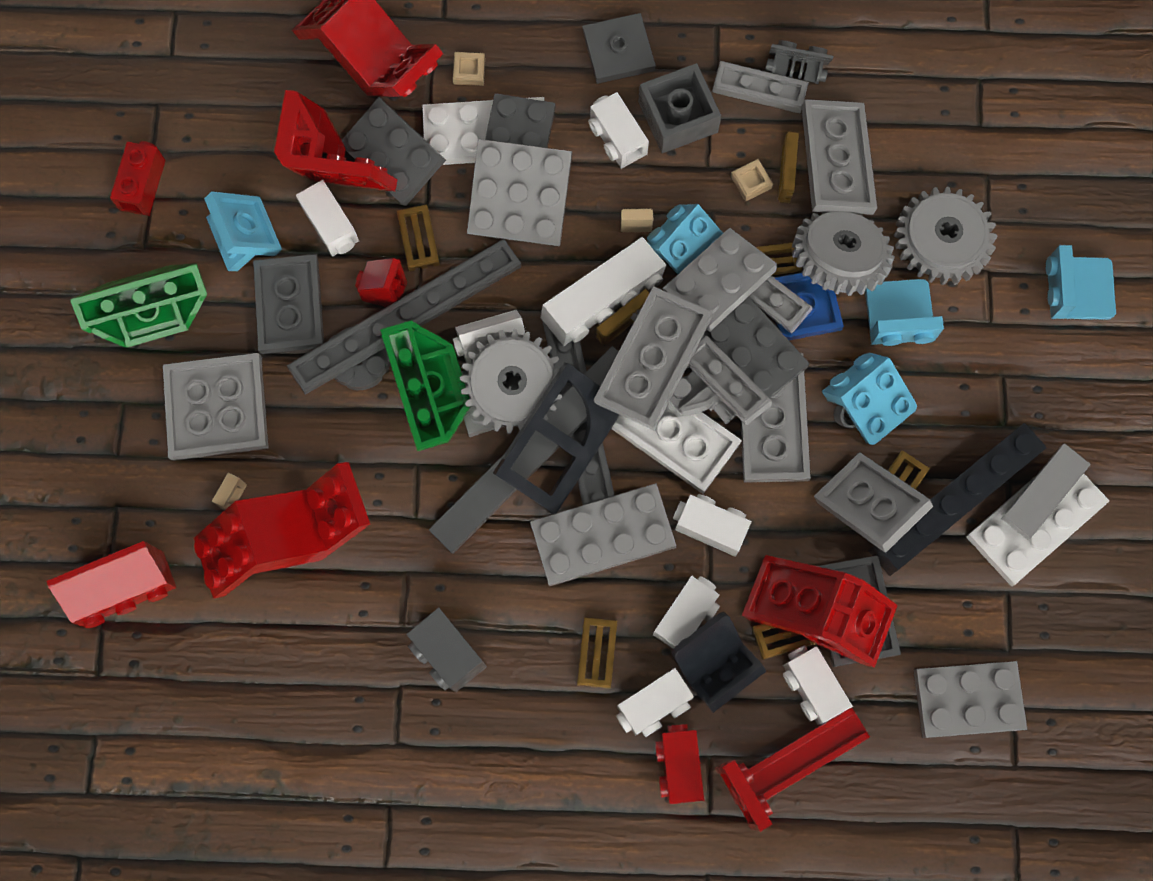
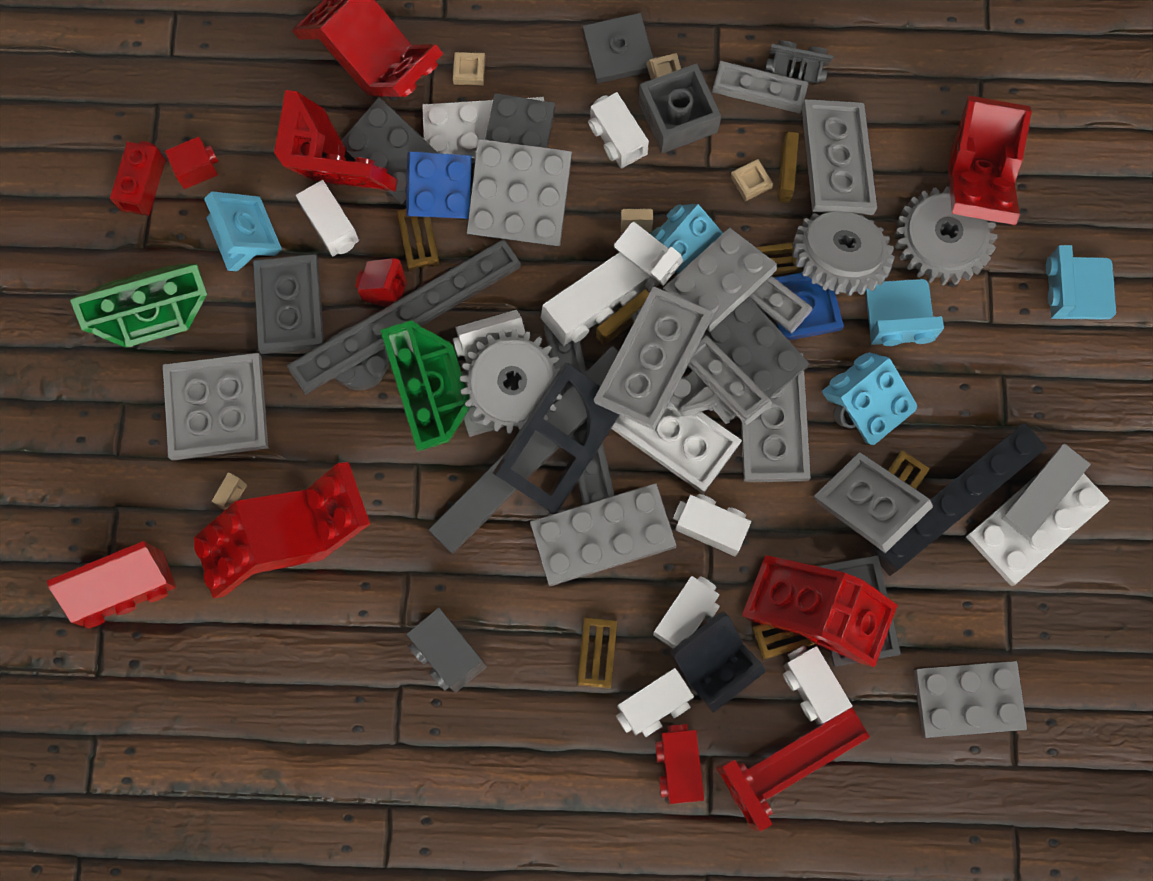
none -> red brick [165,136,219,190]
none -> blue plate [406,152,472,219]
none -> white bracket [614,222,683,286]
none -> tan tile [646,53,681,80]
none -> red bracket [948,95,1032,225]

